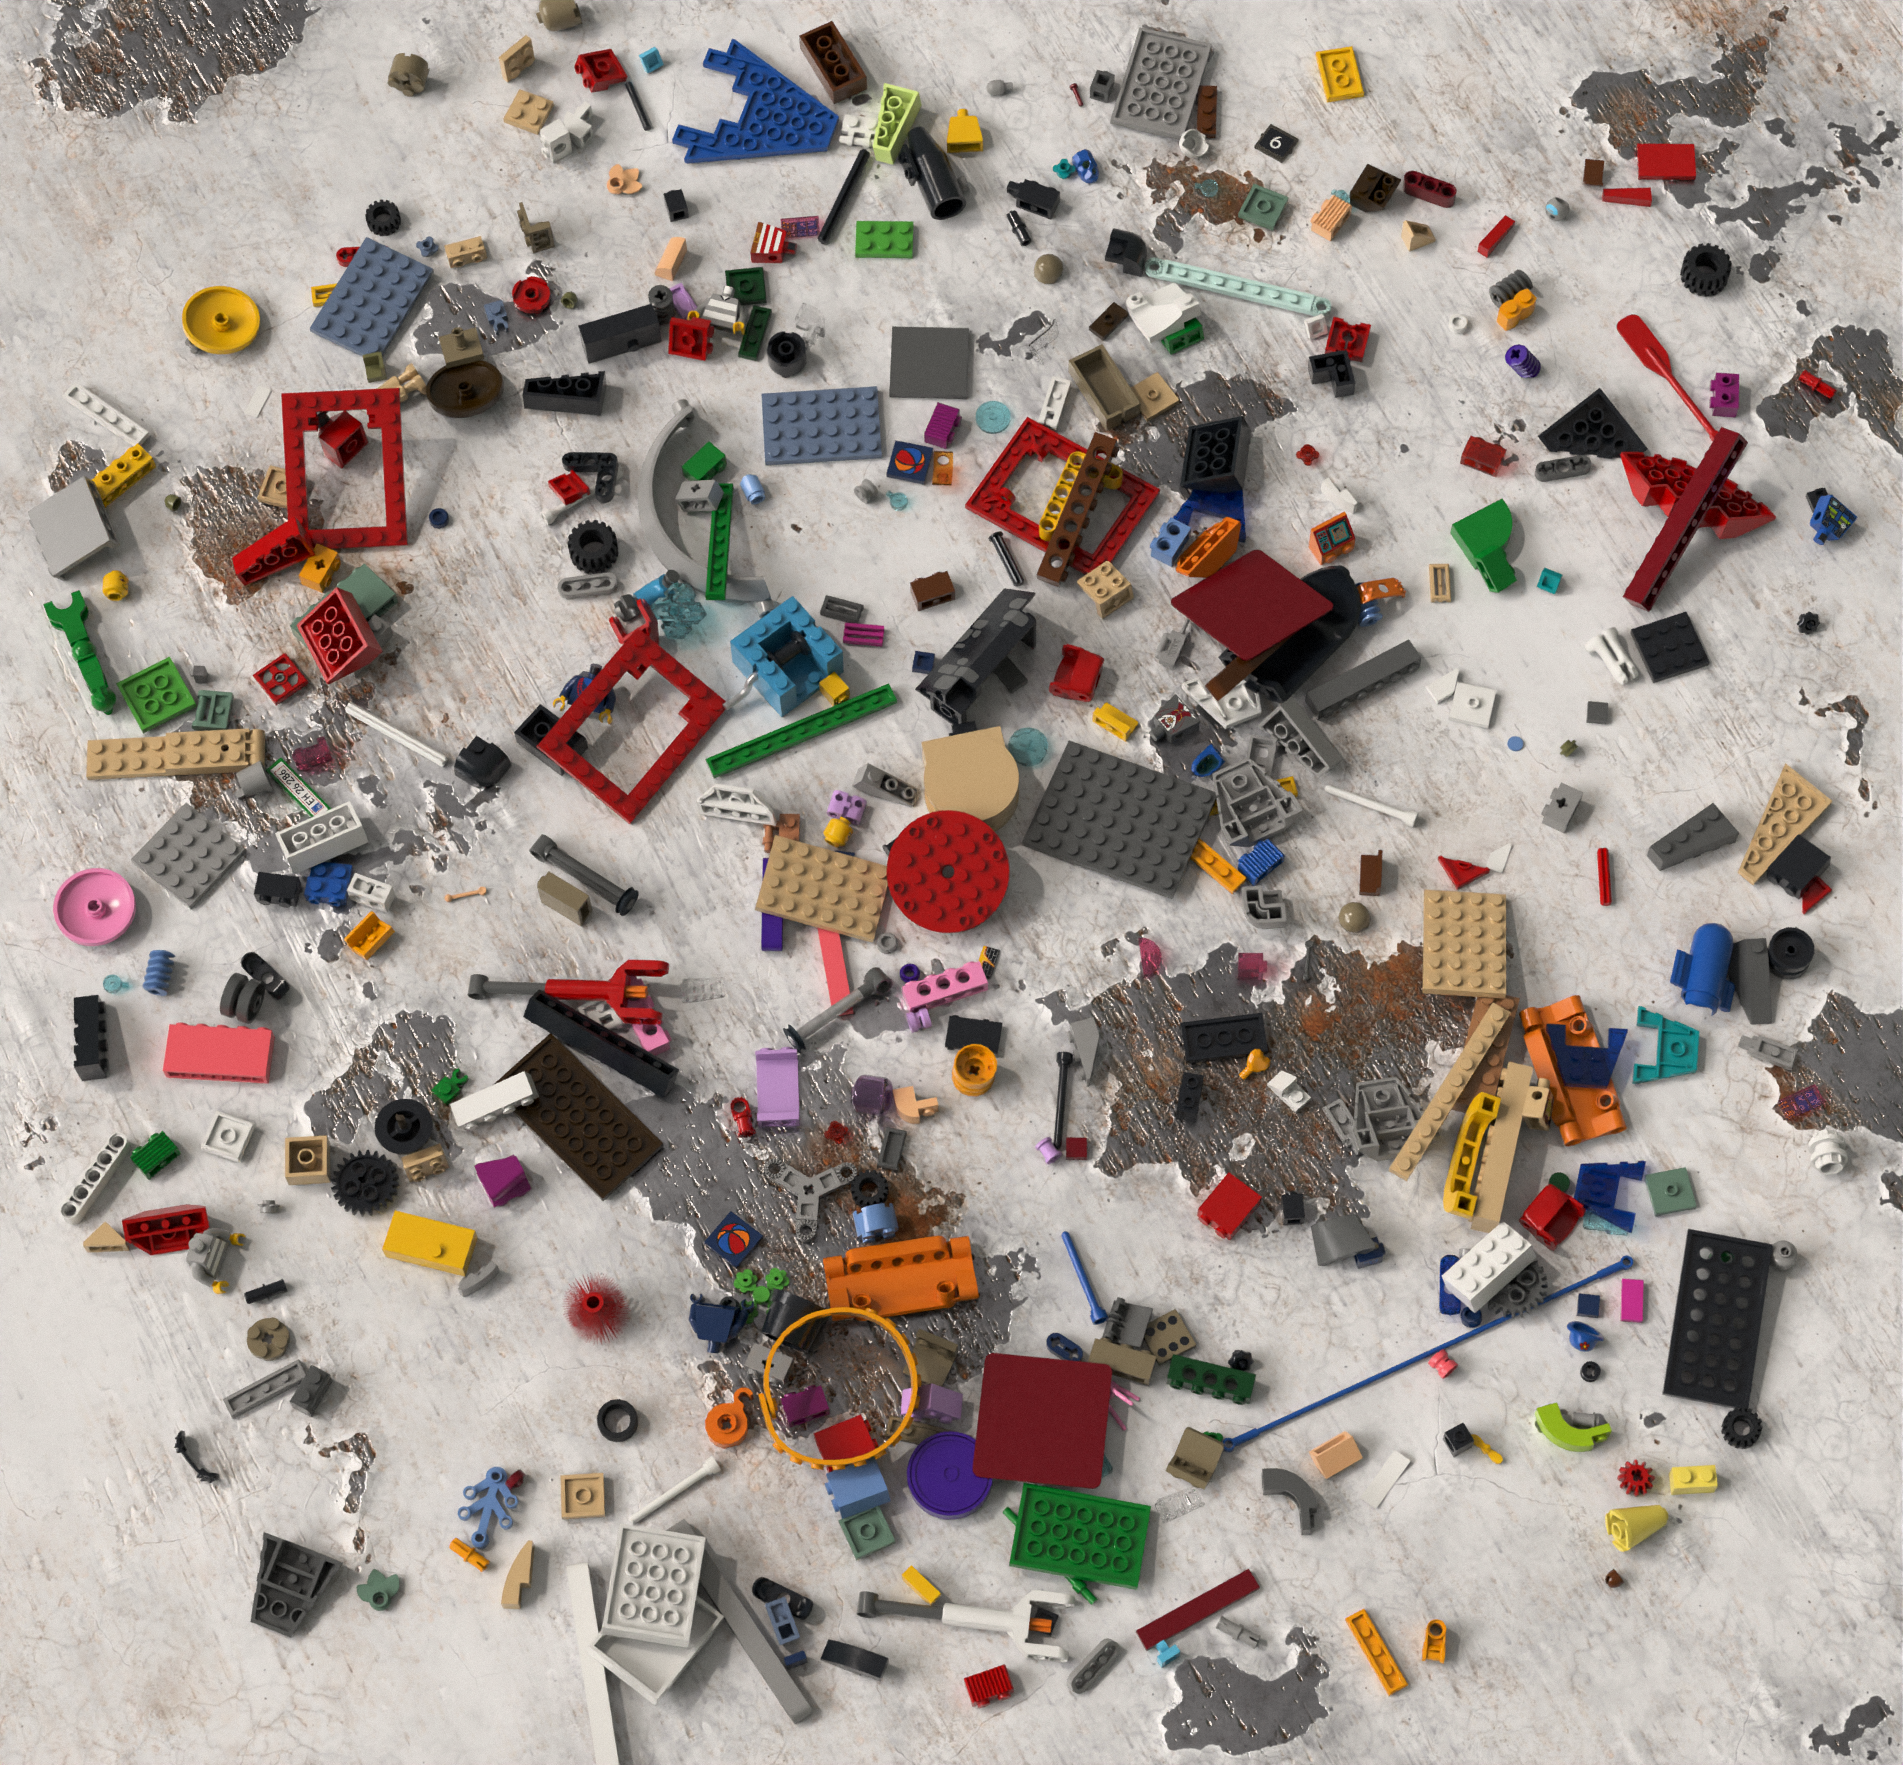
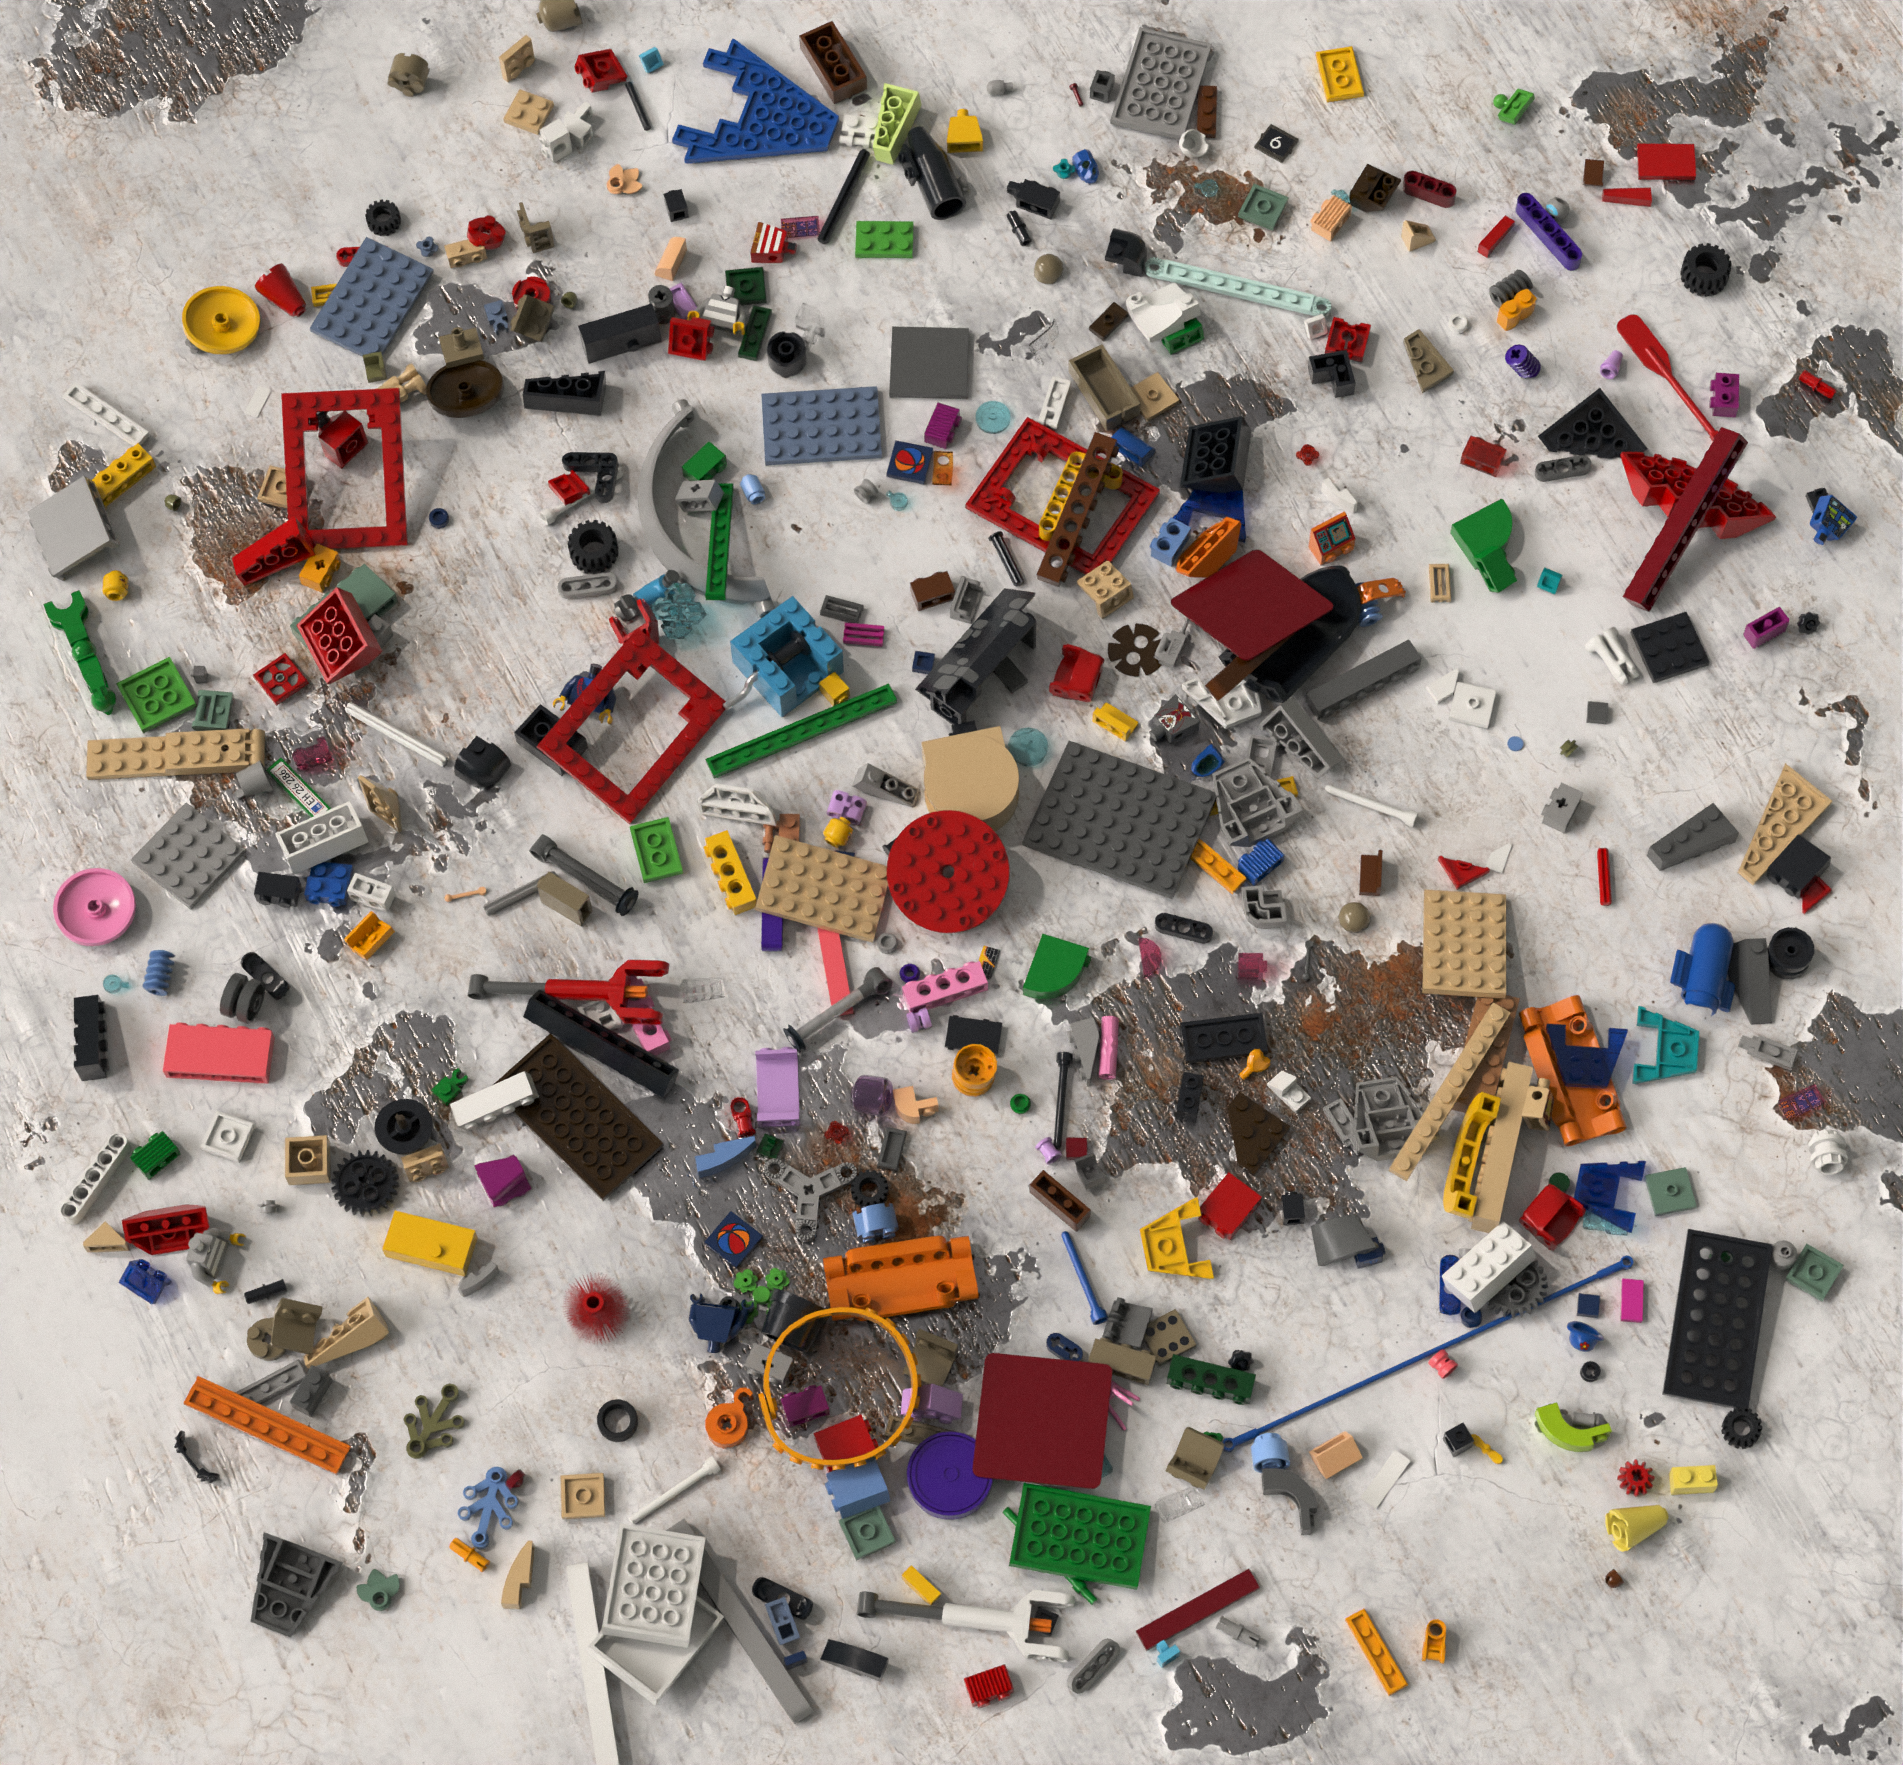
none -> clear blue bracket [118,1259,172,1304]
none -> orange plate [184,1376,351,1475]
none -> red cone [255,263,306,317]
none -> dark tan bracket [270,1298,323,1355]
none -> tan wedge [303,1297,389,1369]
none -> tan wedge [358,775,402,833]
none -> olive plant [404,1383,465,1459]
none -> red plate [467,215,506,250]
none -> light grey axle [483,871,557,916]
none -> dark tan bracket [510,294,556,342]
none -> bright green plate [629,817,683,883]
none -> medium blue slope [695,1136,757,1179]
none -> yellow brick [703,830,757,915]
none -> dark green tile [756,1133,784,1159]
none -> light grey hinge [950,576,983,624]
none -> green plate [1010,1094,1031,1114]
none -> green brick [1023,933,1092,999]
none -> reddish brown brick [1029,1170,1091,1232]
none -> flat silver bracket [1074,1153,1106,1190]
none -> bright pink axle [1099,1016,1119,1080]
none -> dark brown piece [1108,623,1166,677]
none -> blue brick [1111,428,1156,468]
none -> yellow wing [1139,1197,1214,1279]
none -> black beam [1155,913,1213,944]
none -> dark brown plate [1227,1092,1290,1176]
none -> light blue piece [1251,1433,1290,1473]
none -> dark tan wing [1403,329,1454,393]
none -> bright green plate [1493,88,1535,125]
none -> dark purple beam [1515,193,1582,271]
none -> lavender cone [1600,350,1623,379]
none -> magenta brick [1743,607,1790,649]
none -> sand green plate [1785,1243,1844,1301]

